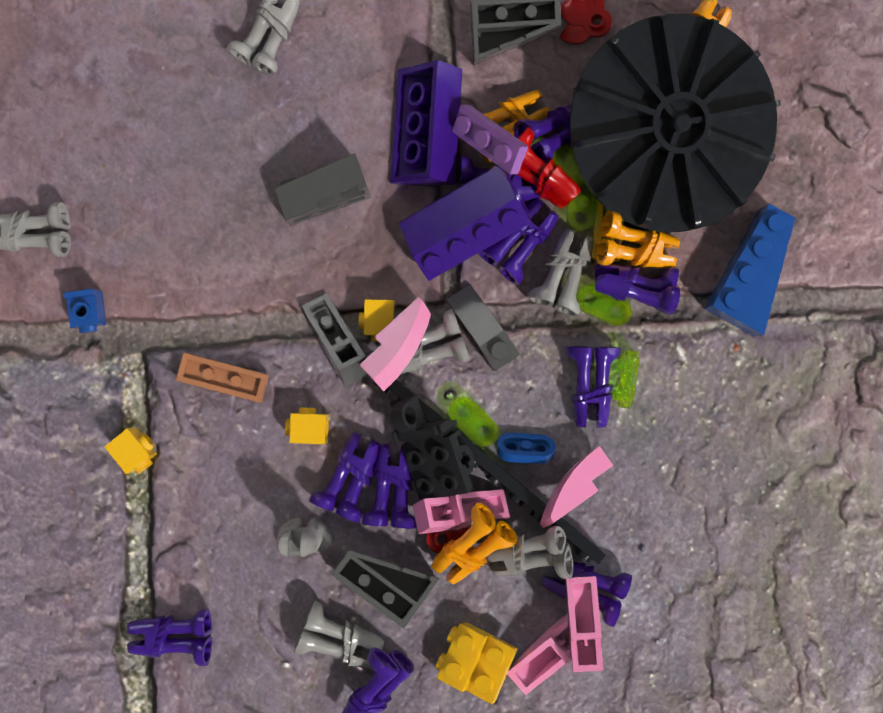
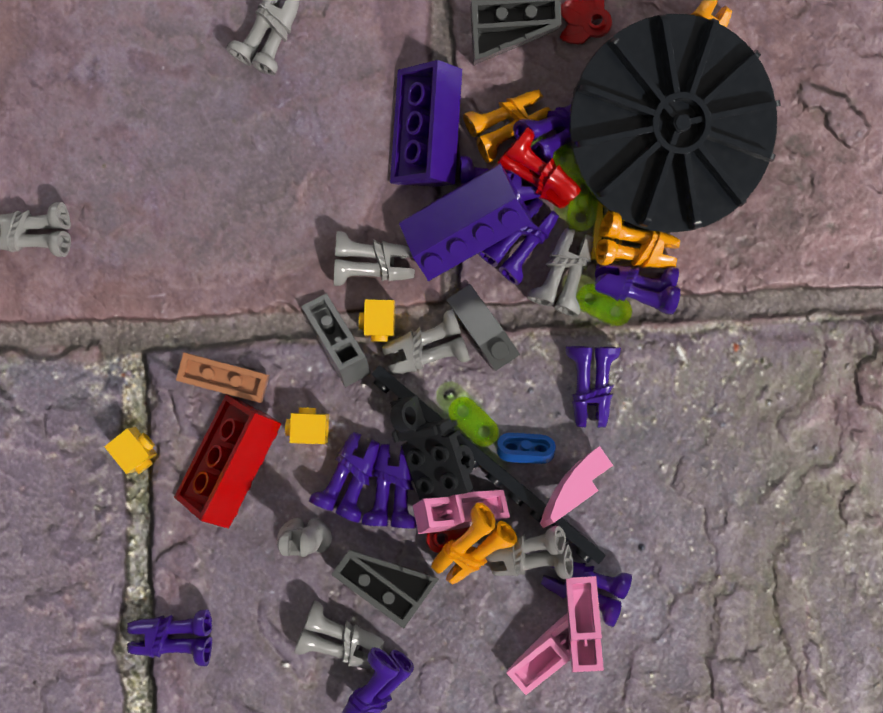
blue brick [64,289,107,333] -> none
dark grey wedge [274,153,371,226] -> none
bright pink slope [360,297,431,392] -> none
yellow plate [435,622,518,705] -> none
medium lavender plate [452,104,528,174] -> none
clear neon green plate [613,350,640,409] -> none
blue wedge [704,203,795,337] -> none
none -> red slope [174,394,282,529]
none -> light grey piece [334,231,415,286]

